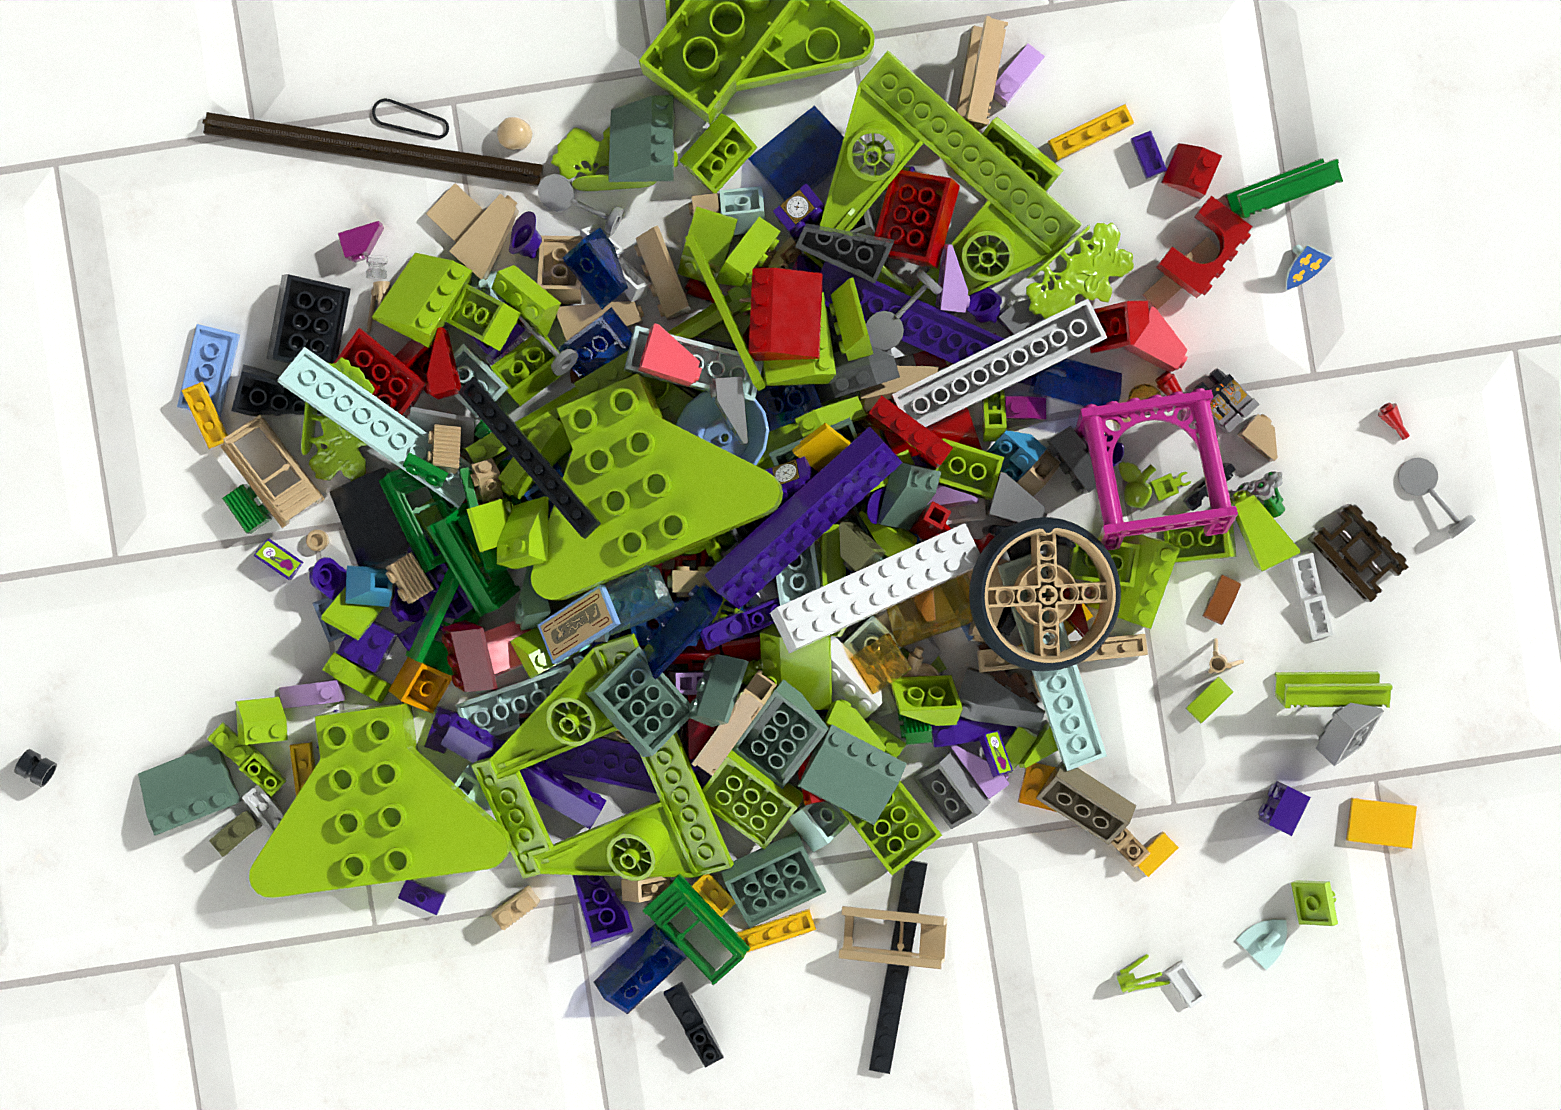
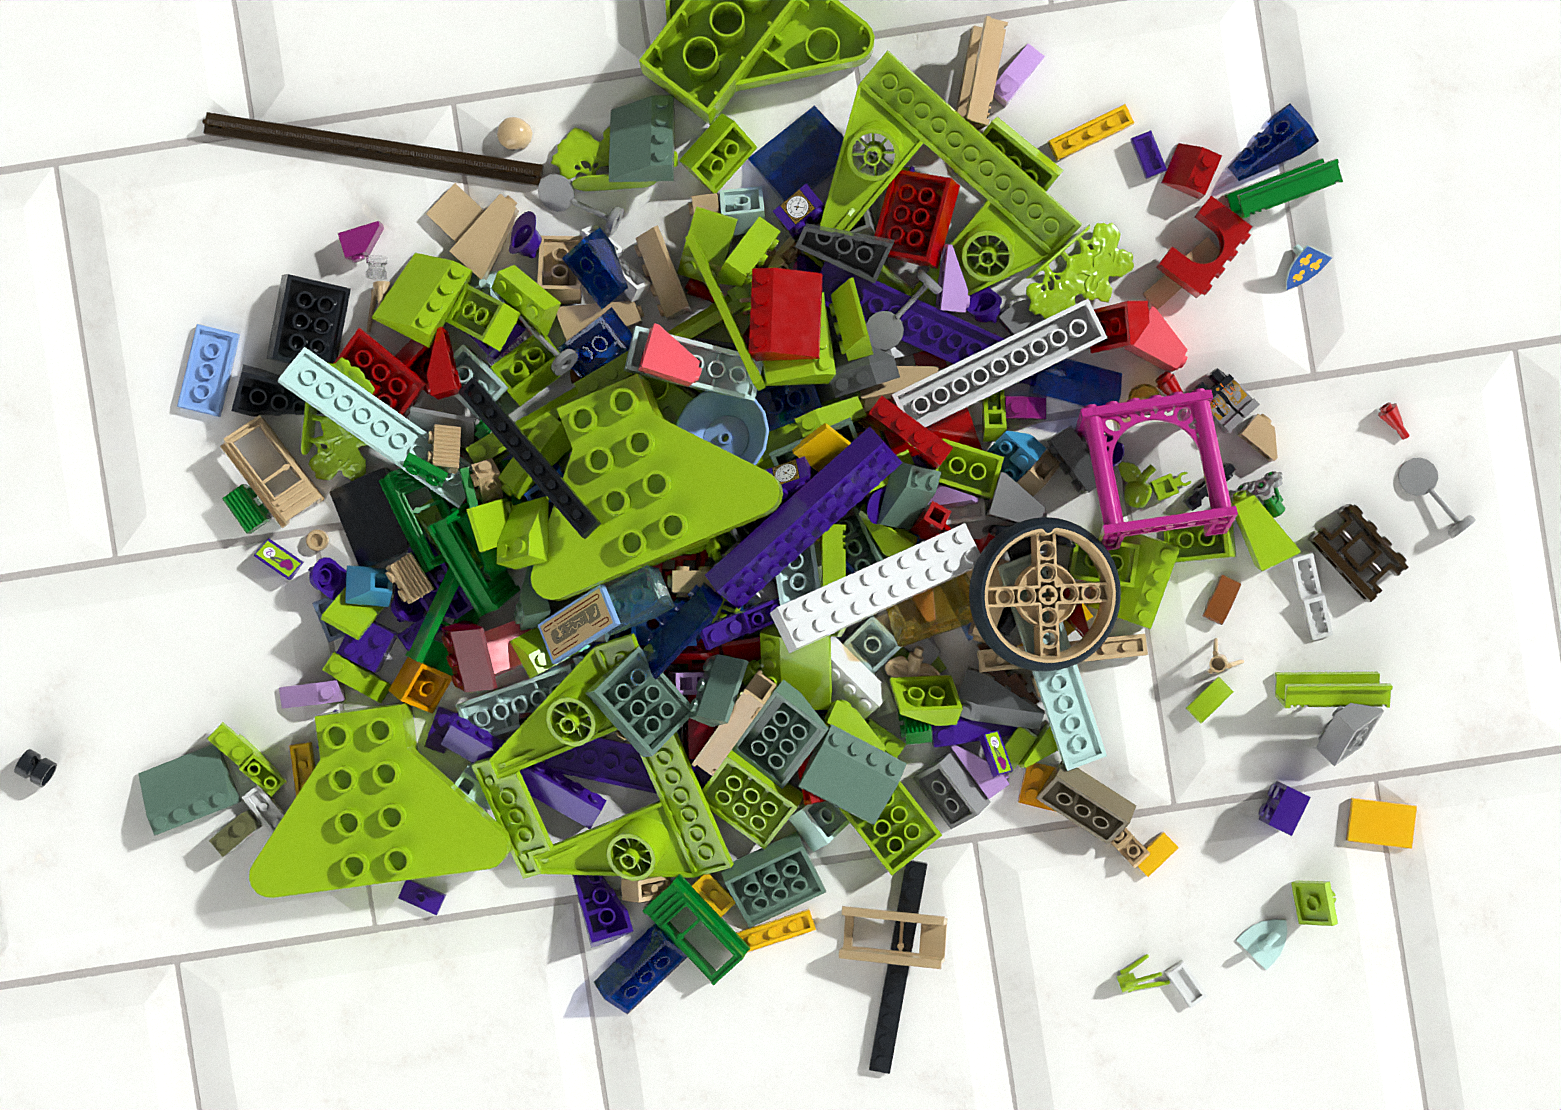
yellow tile [181,381,228,449] -> none
lime slope [235,697,288,745] -> none
black piece [372,98,449,139] -> none
tan brick [491,885,540,930] -> none
black slope [664,982,724,1068] -> none
light grey slope [710,377,748,445] -> none
olive slope [839,522,886,572] -> none
clear yellow slope [850,633,912,694] -> none
none -> clear blue wedge [1228,103,1319,181]

